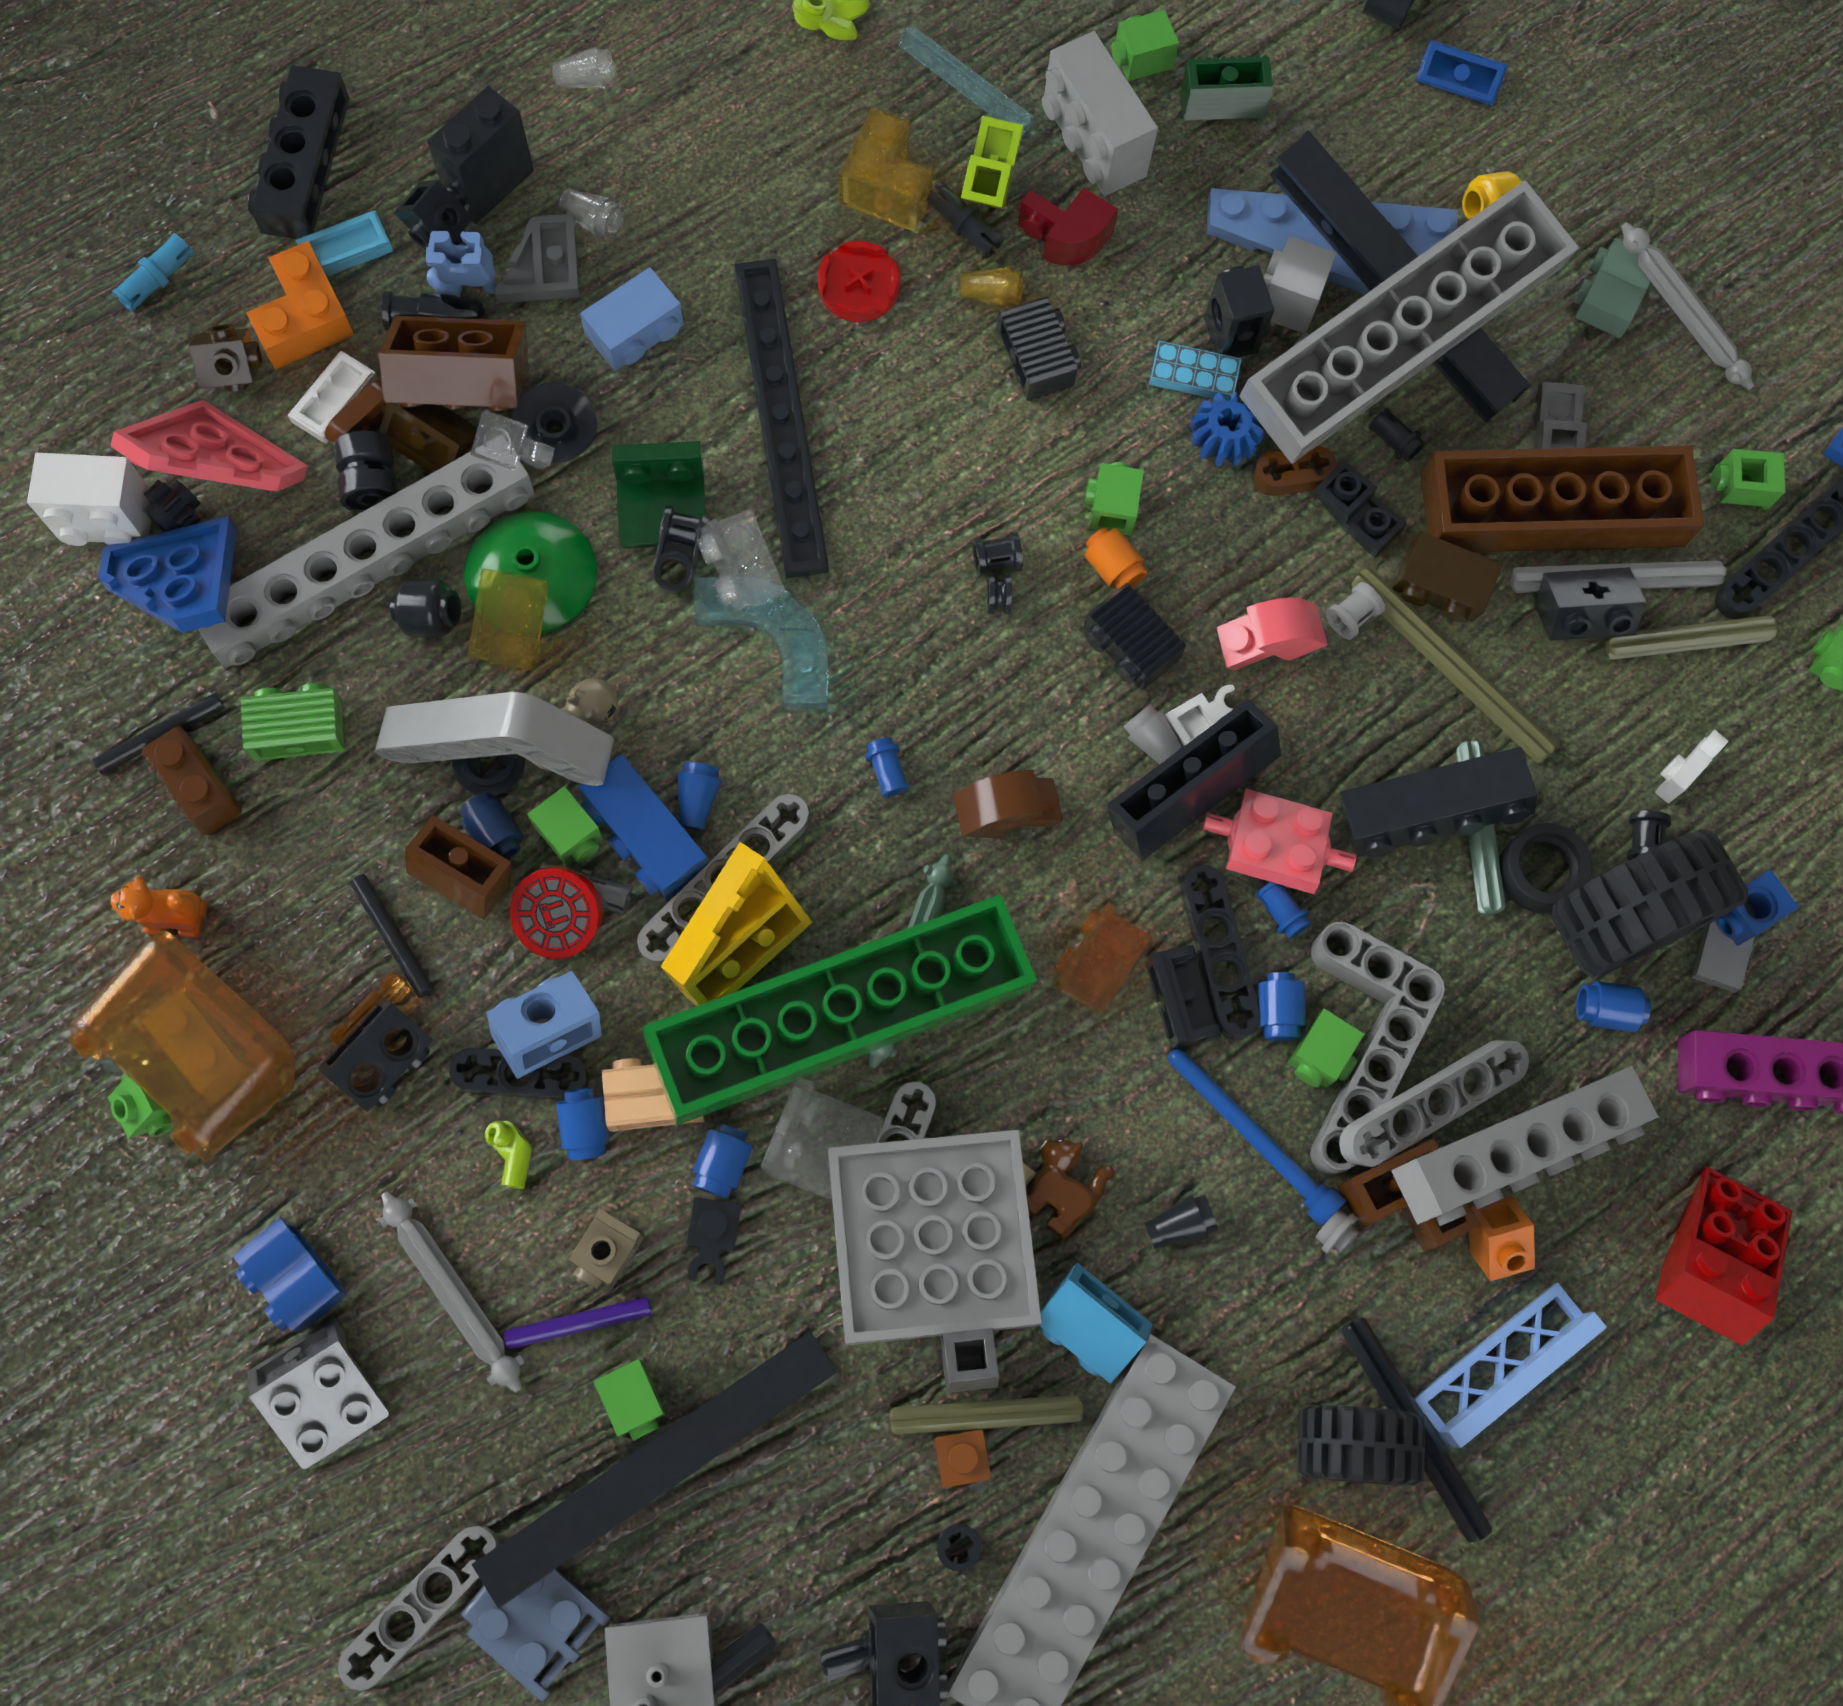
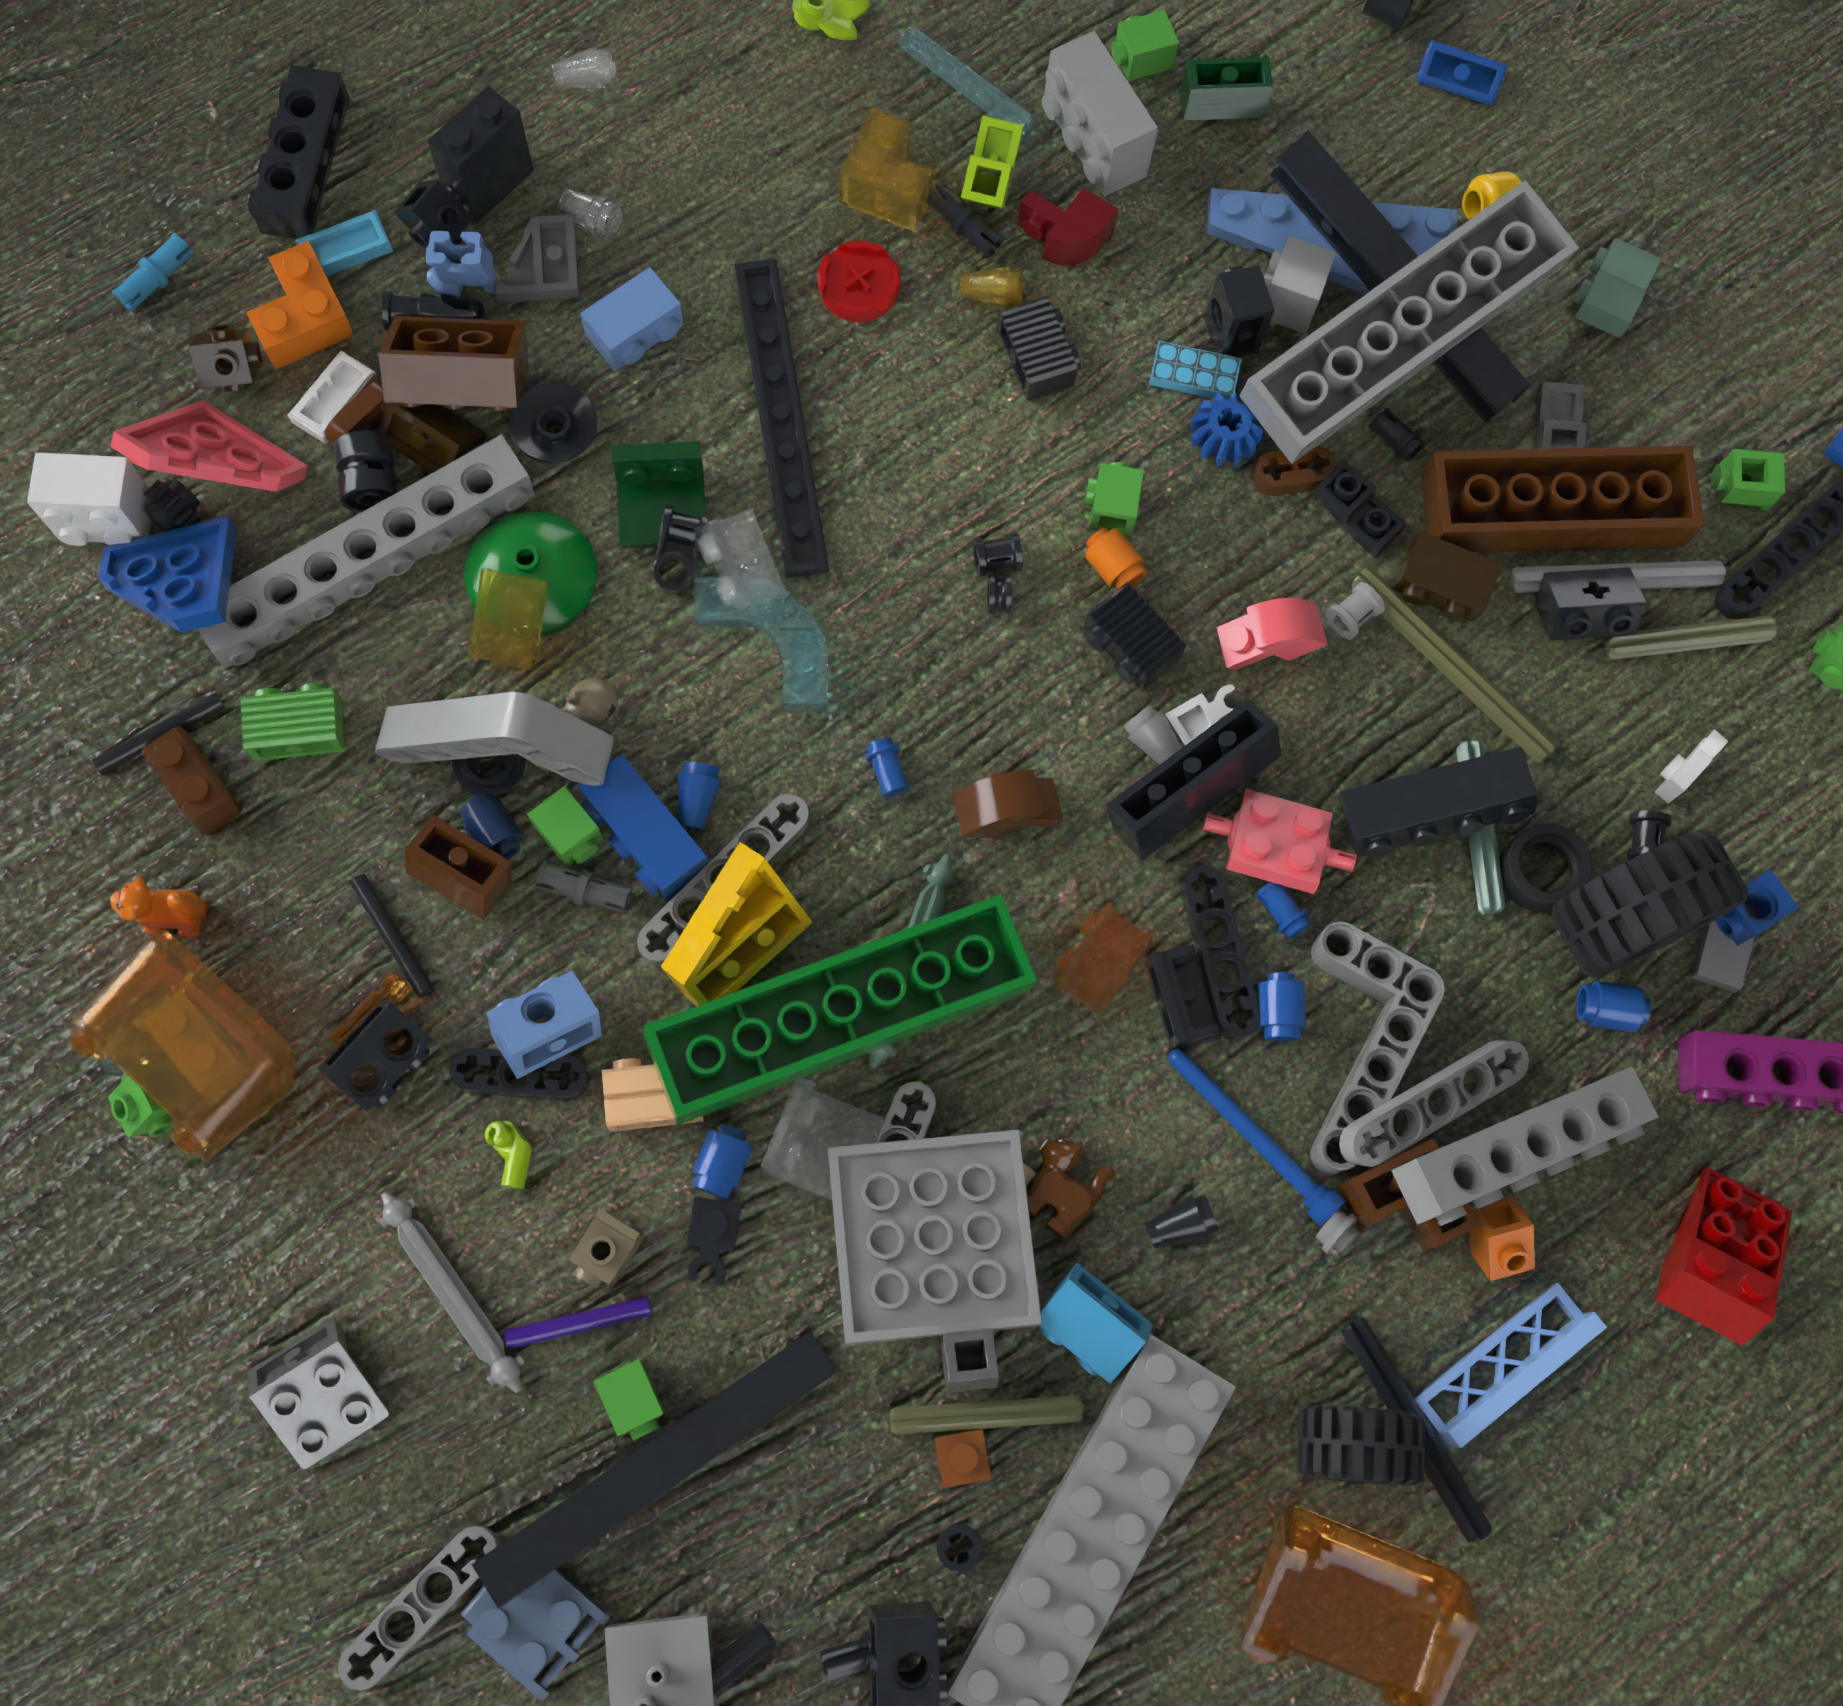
blue brick [233,1217,348,1333] -> none
black head [390,579,461,638] -> none
clear plate [470,410,555,470] -> none
tile [509,865,604,959] -> none
blue brick [556,1087,609,1160] -> none
bright green brick [1287,1008,1364,1088] -> none
light grey wheel [1621,222,1754,390] -> none

